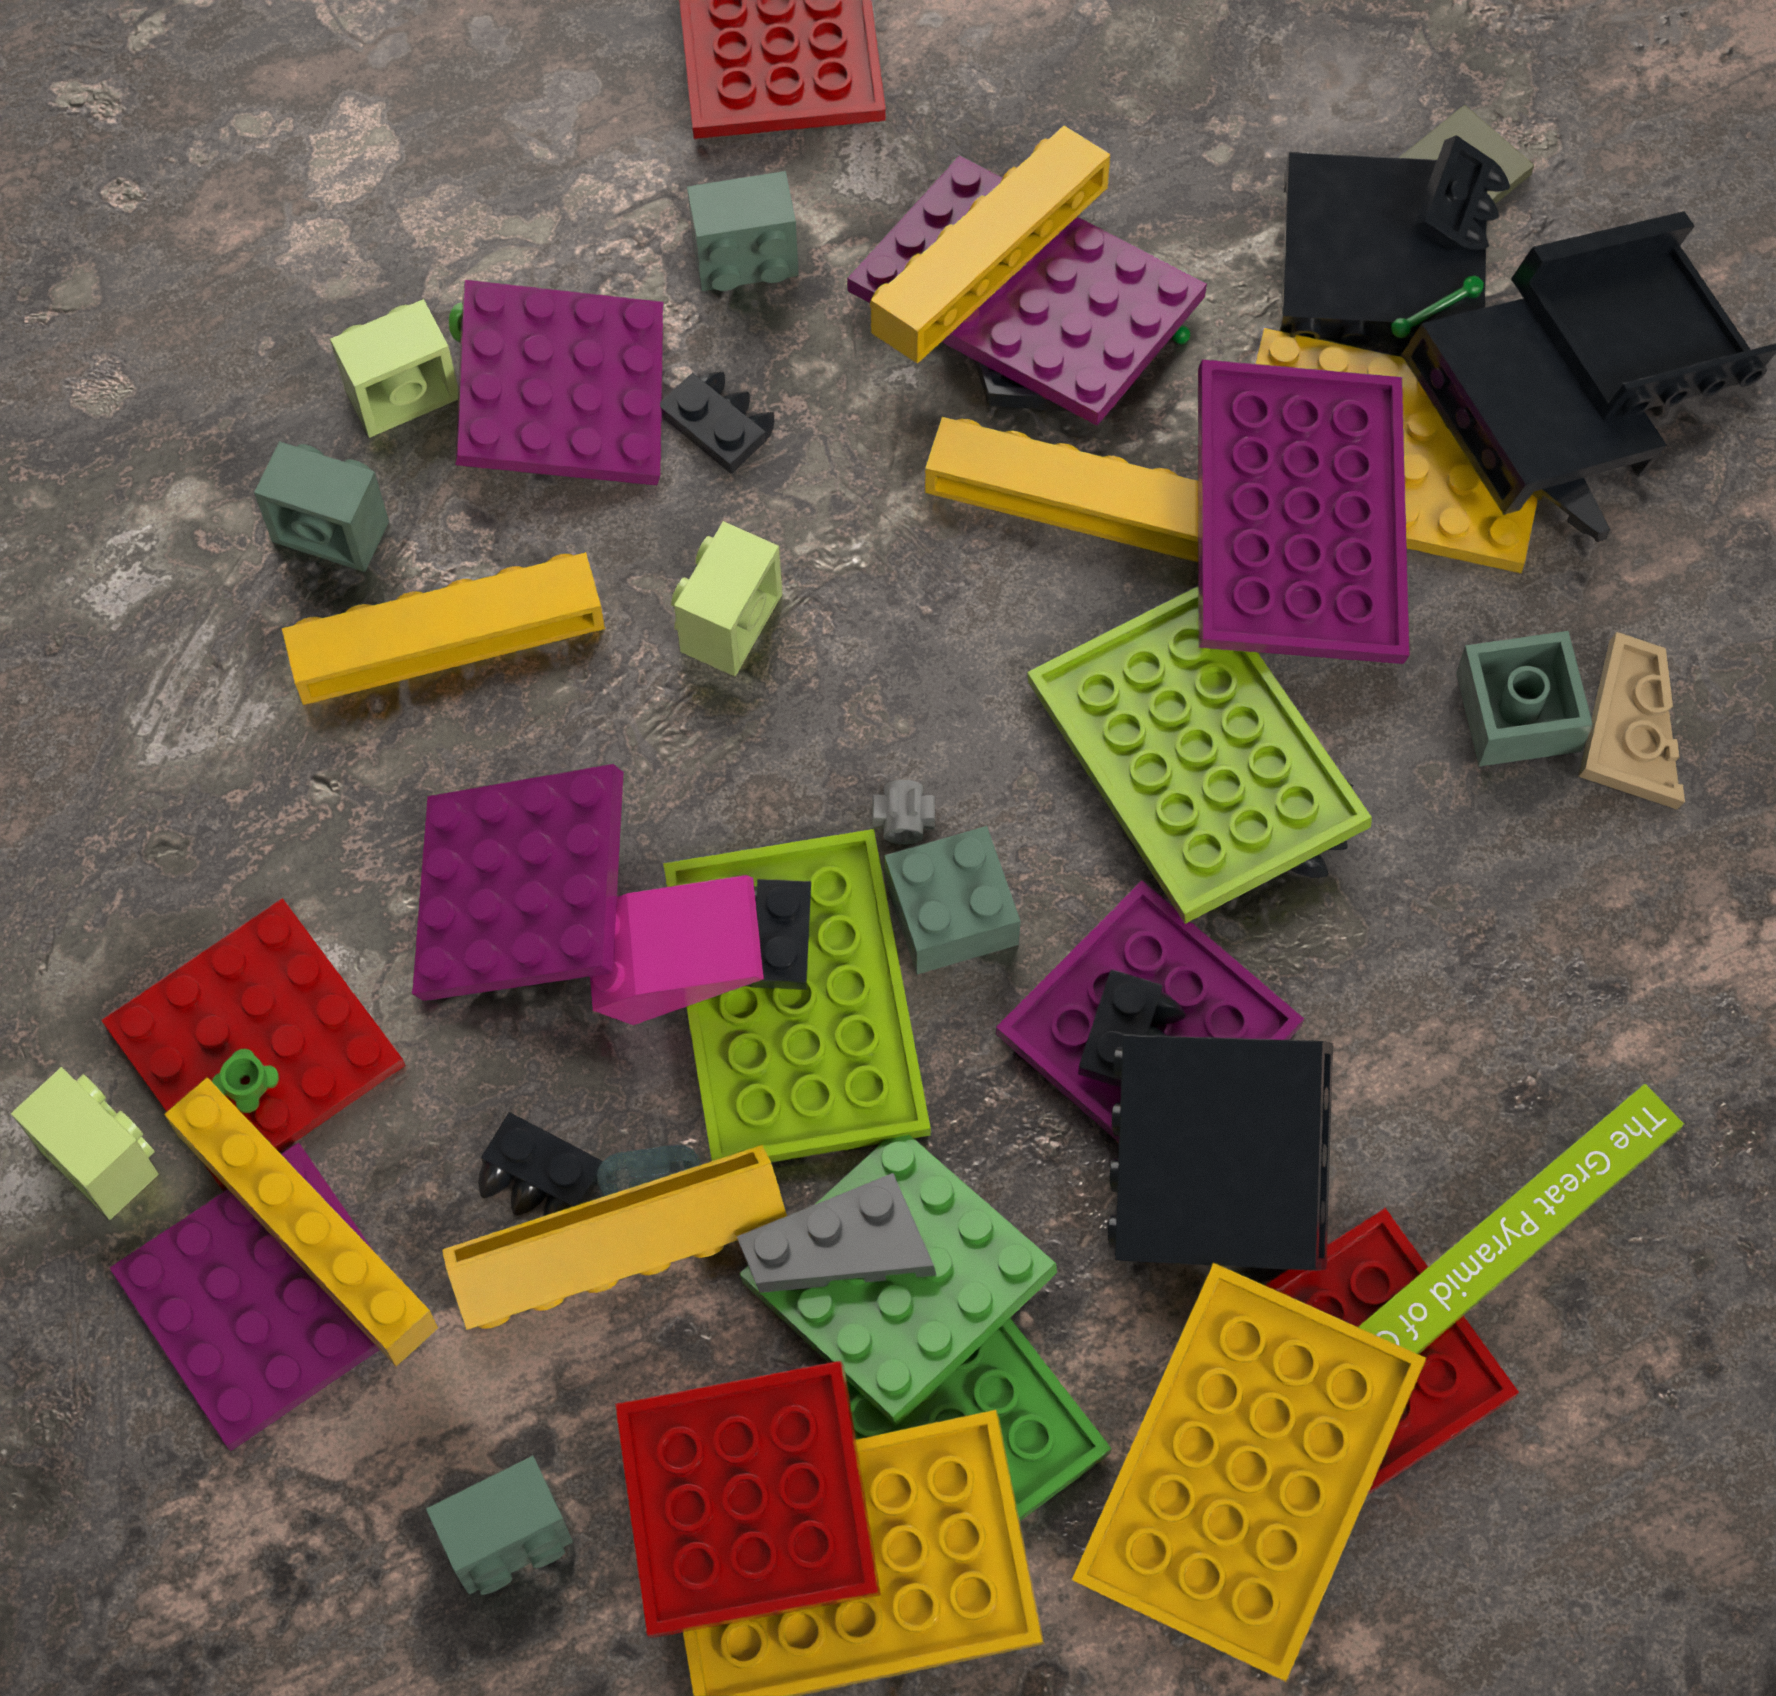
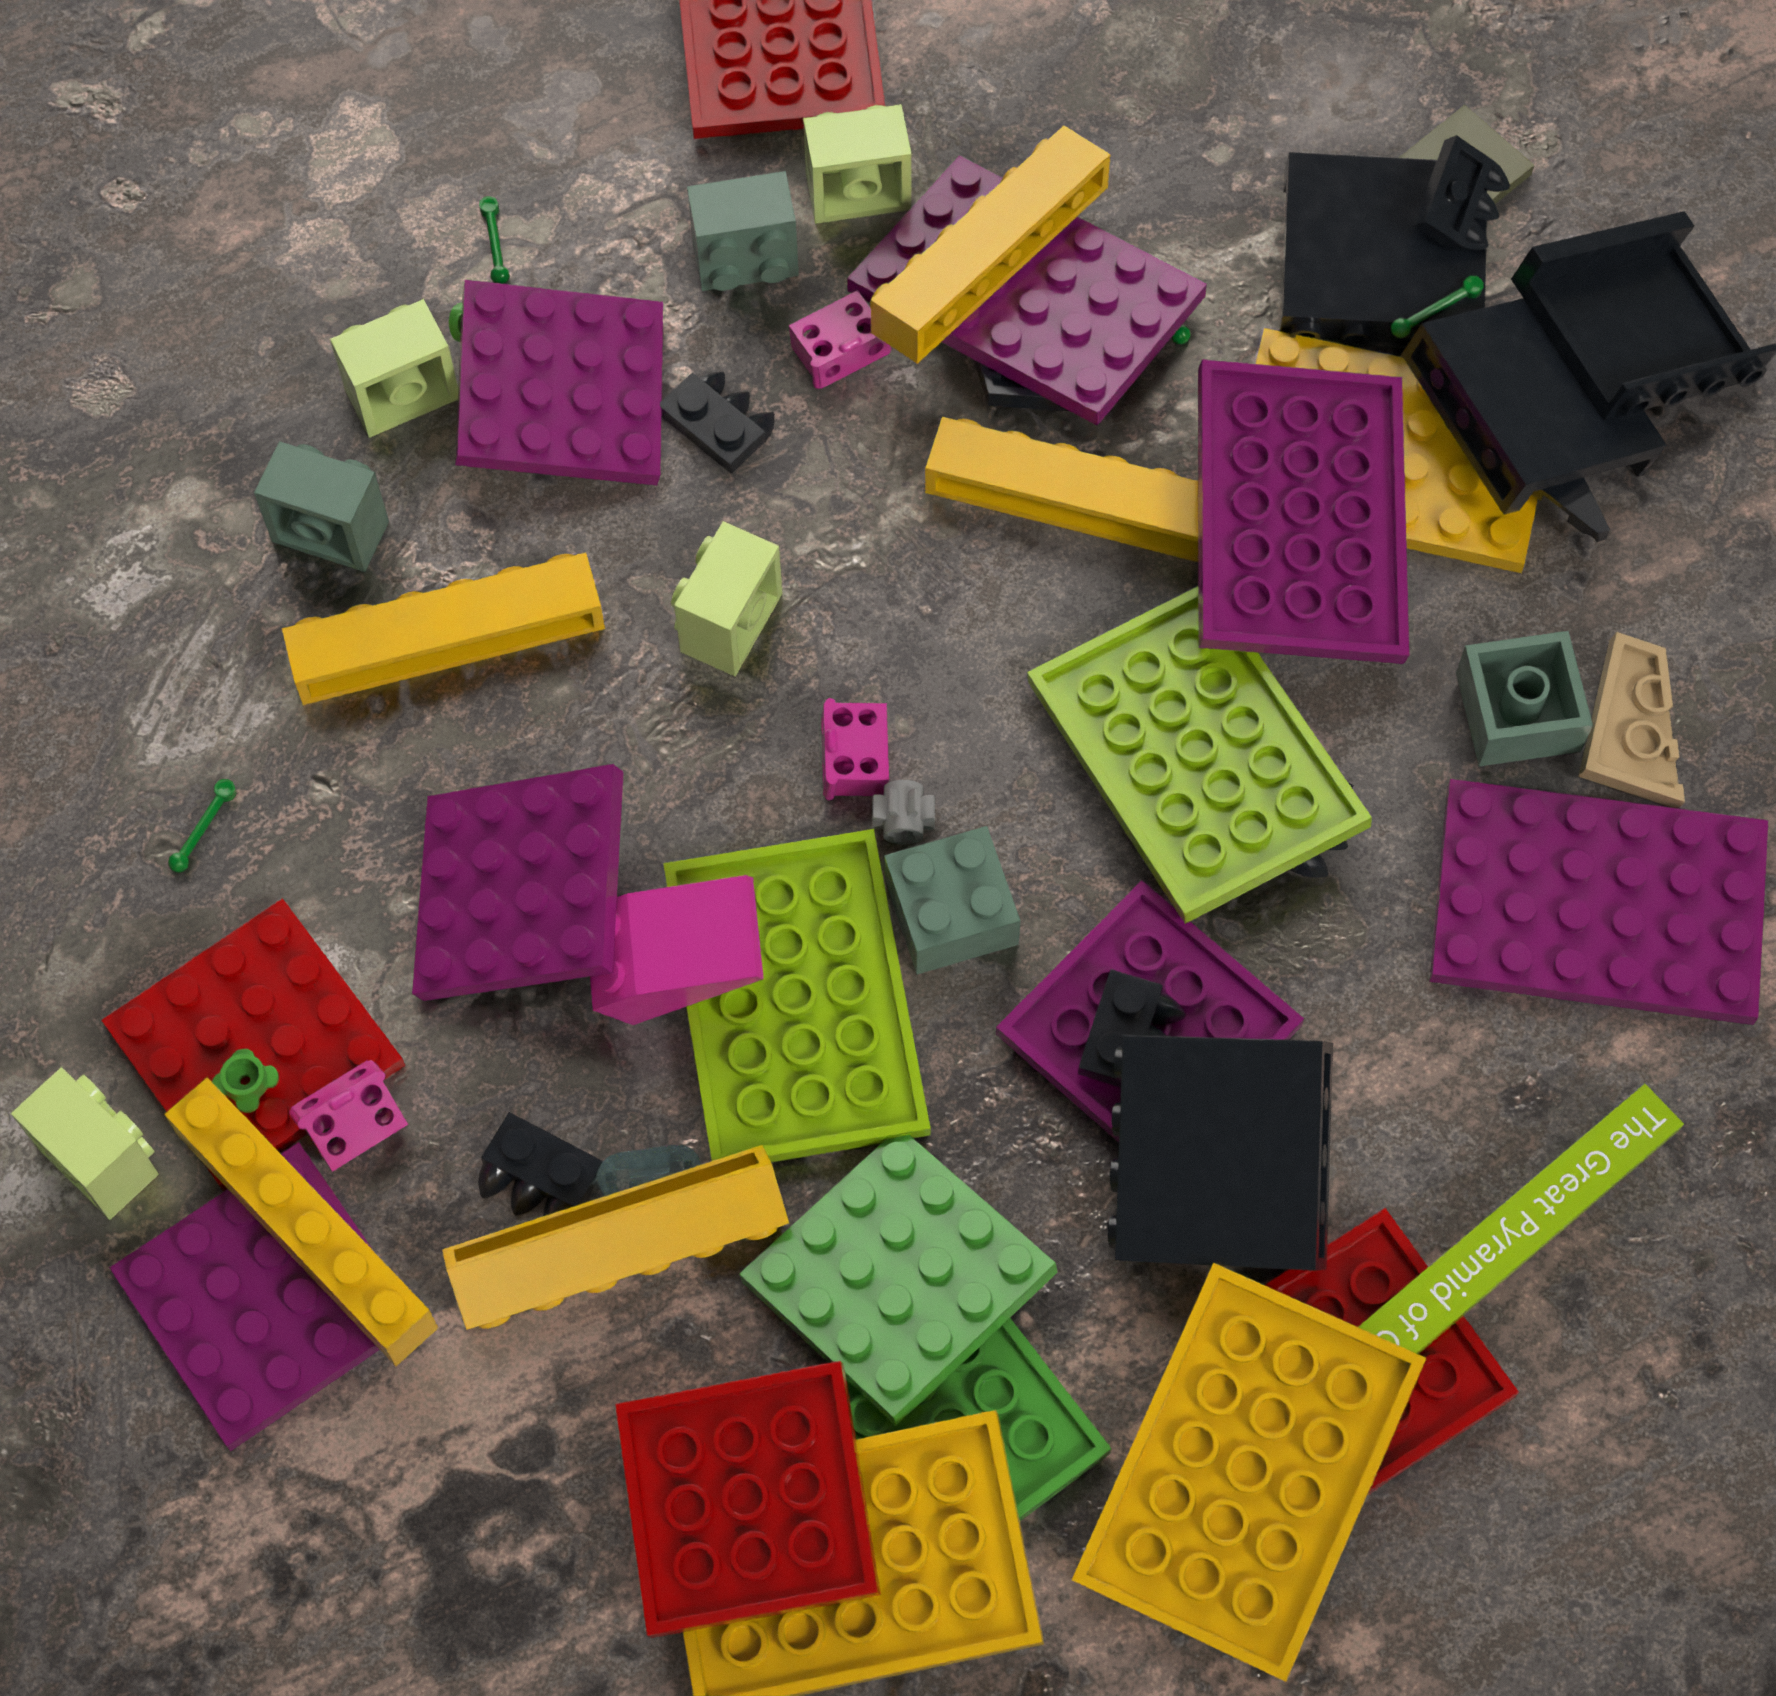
sand green brick [426,1456,573,1595] -> none
wing [737,1173,937,1293] -> none
black plate [746,879,811,990] -> none
none -> green hinge [168,779,237,873]
none -> dark pink piece [289,1060,408,1172]
none -> green hinge [479,196,510,284]
none -> dark pink piece [789,290,892,389]
none -> yellowish green brick [803,105,911,224]
none -> dark pink piece [821,698,889,800]
none -> magenta plate [1429,779,1768,1025]

